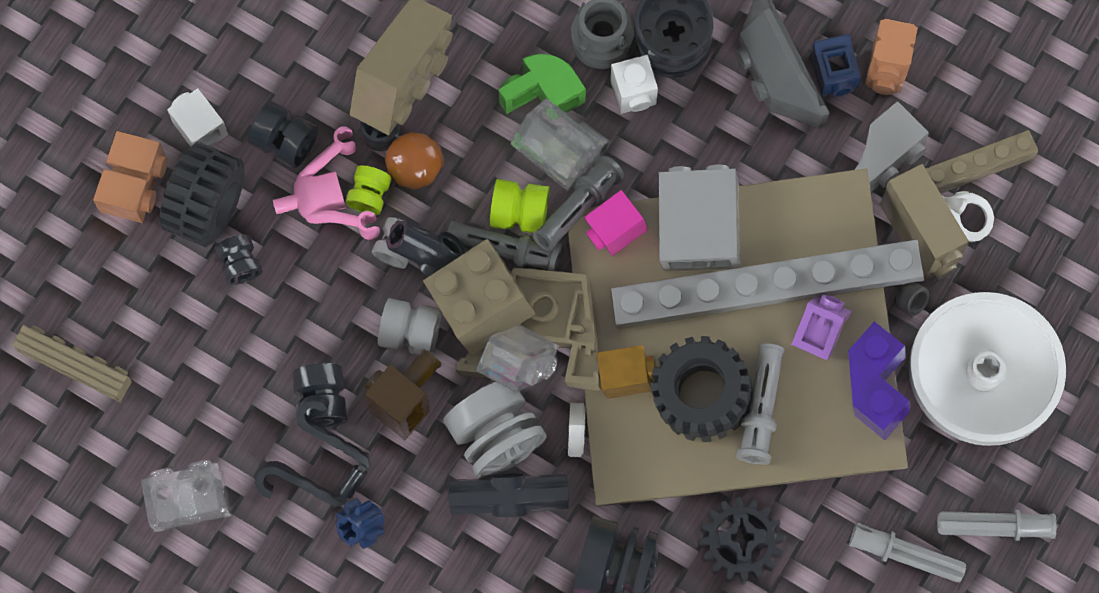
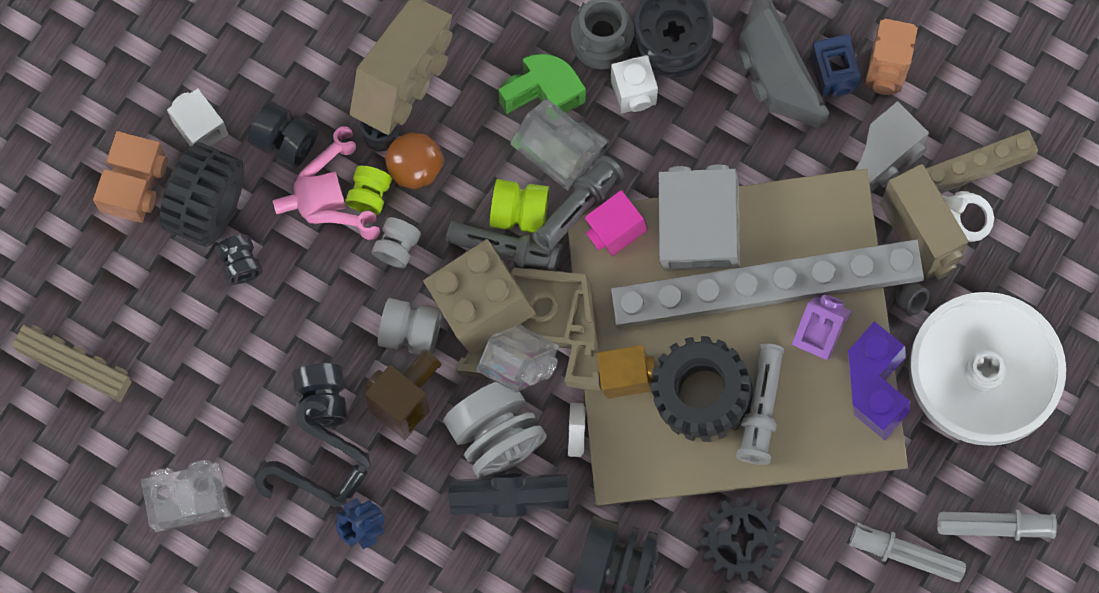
black piece [386,219,466,277] -> none

